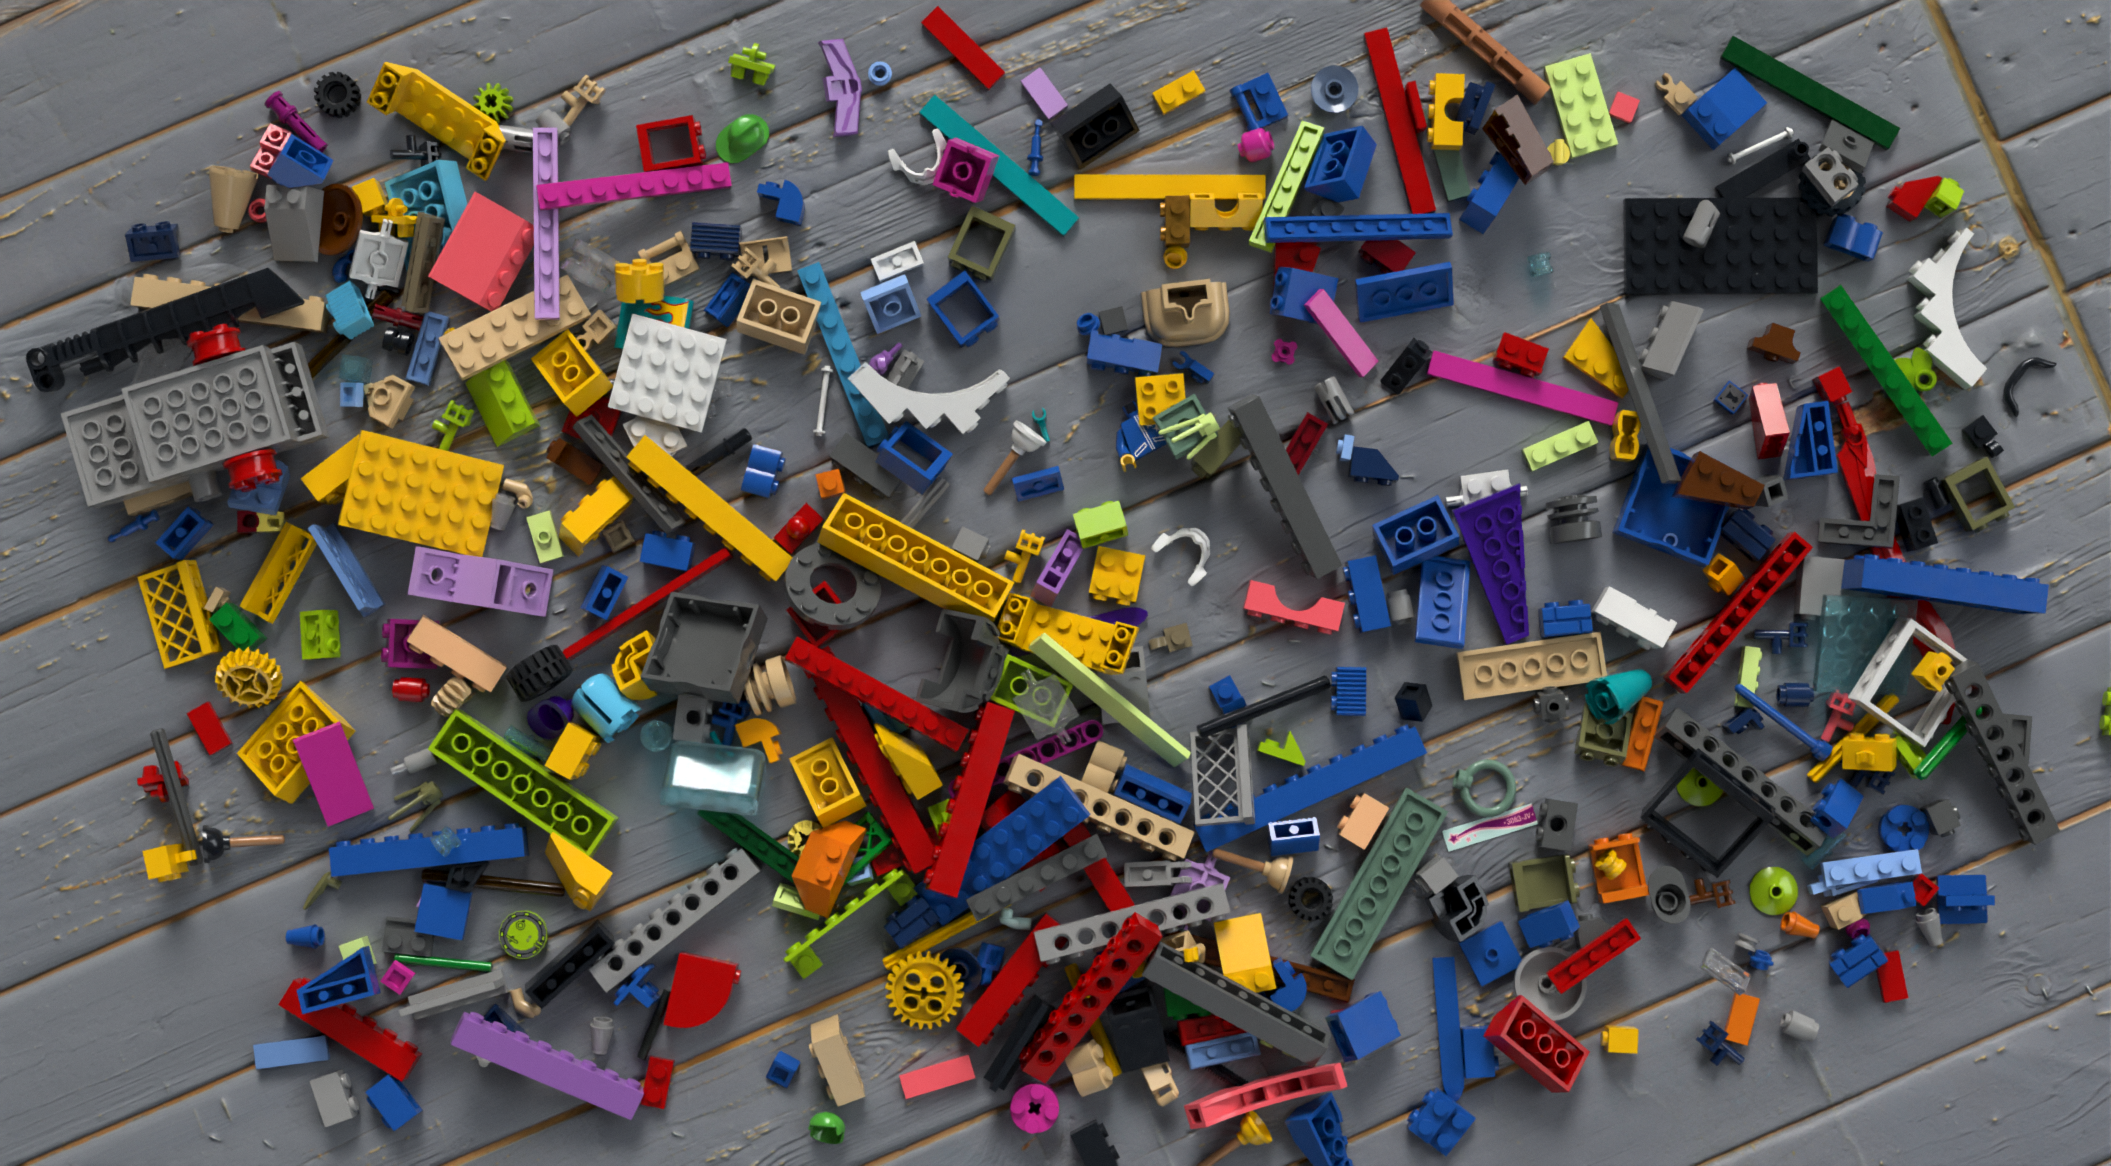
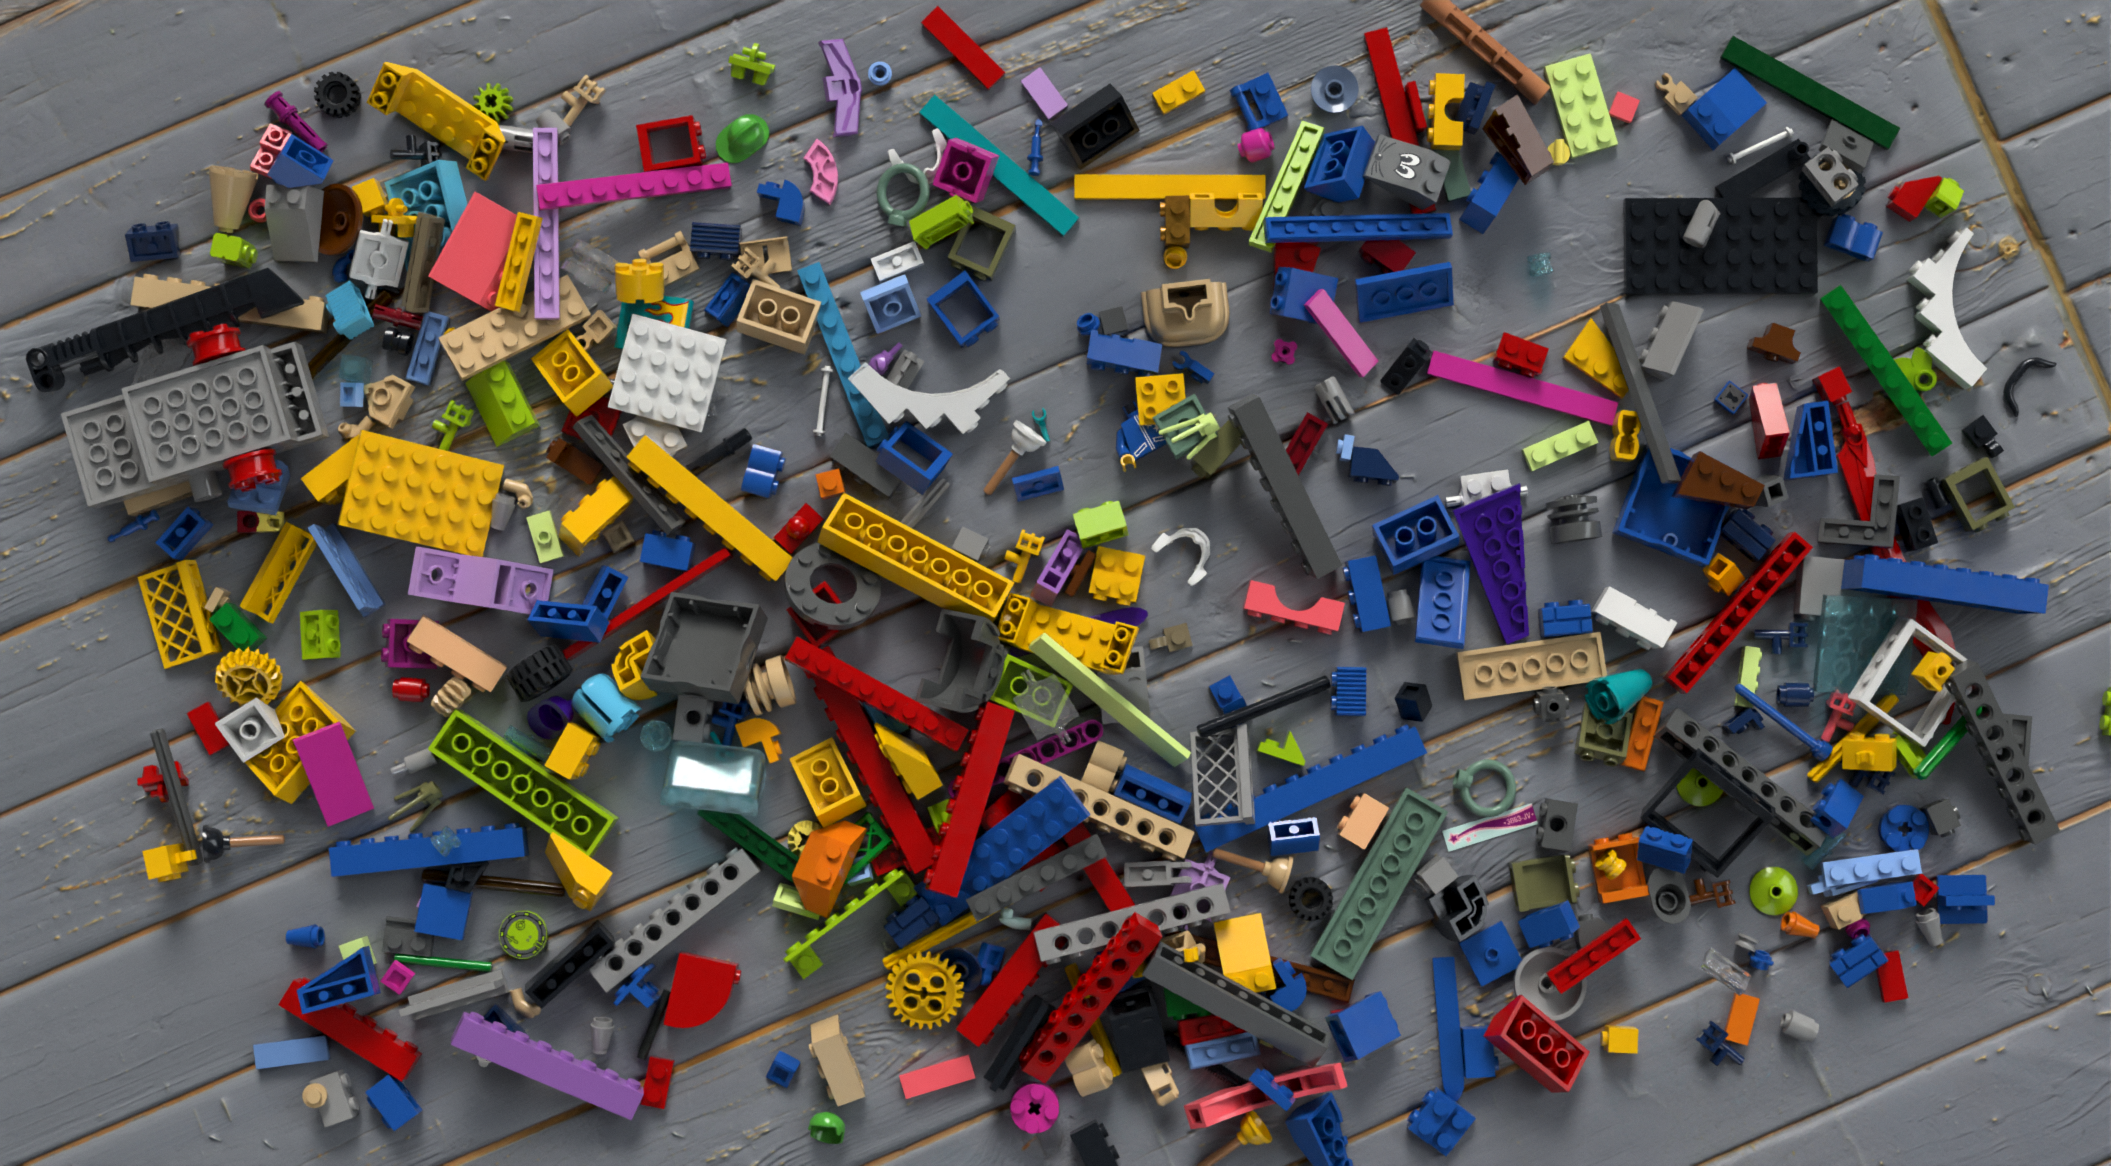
olive bar [303,872,342,910] -> none
none -> lime brick [210,233,258,269]
none -> white slope [215,698,285,763]
none -> tan plate [302,1083,328,1108]
none -> tan arm [338,415,375,439]
none -> yellow plate [495,212,543,312]
none -> blue brick [527,600,609,643]
none -> bright pink tile [804,139,838,205]
none -> sand green piece [877,163,930,227]
none -> lime window [909,195,974,250]
none -> reddish brown plate [1065,550,1096,597]
none -> blue plate [1248,1068,1296,1111]
none -> slope [1363,135,1451,210]
none -> blue brick [1637,826,1693,874]

